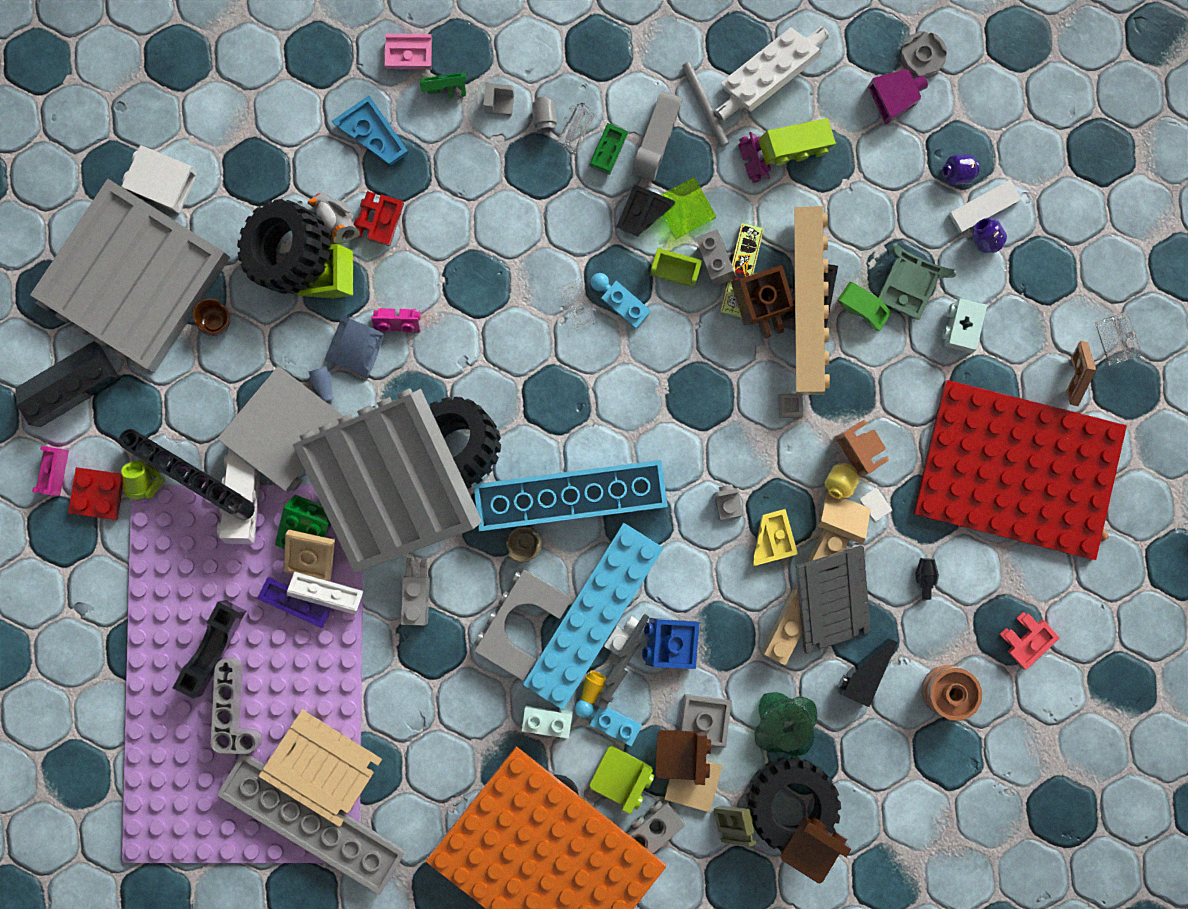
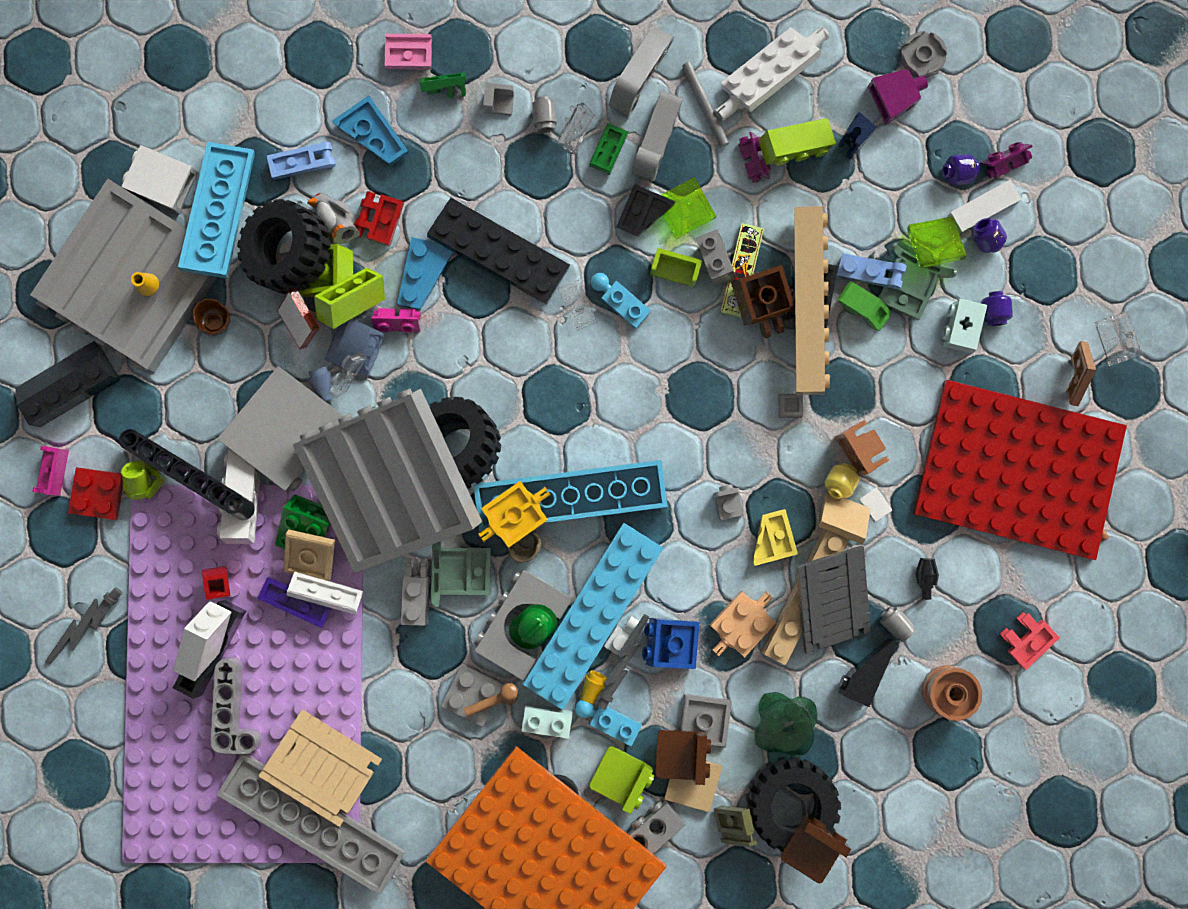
none -> dark grey piece [45,587,122,664]
none -> yellow cone [131,272,159,296]
none -> white brick [173,602,231,681]
none -> medium azure plate [178,142,255,279]
none -> red brick [202,566,231,600]
none -> light blue plate [267,142,336,180]
none -> tile [277,288,319,349]
none -> lime brick [314,268,385,329]
none -> clear plate [329,351,367,399]
none -> dark azure wing [397,237,454,310]
none -> black plate [427,197,570,305]
none -> sand green piece [431,541,491,607]
none -> light grey plate [441,663,504,727]
none -> medium nougat piece [464,683,518,717]
none -> yellow plate [478,481,550,548]
none -> green piece [509,604,557,649]
none -> light grey beam [609,26,674,117]
none -> light nougat plate [709,591,776,658]
none -> light blue plate [837,253,907,289]
none -> dark blue hinge [839,112,877,160]
none -> light grey brick [880,606,916,642]
none -> clear neon green tile [907,216,967,268]
none -> magenta hinge [980,142,1033,178]
none -> dark purple head [981,291,1013,326]

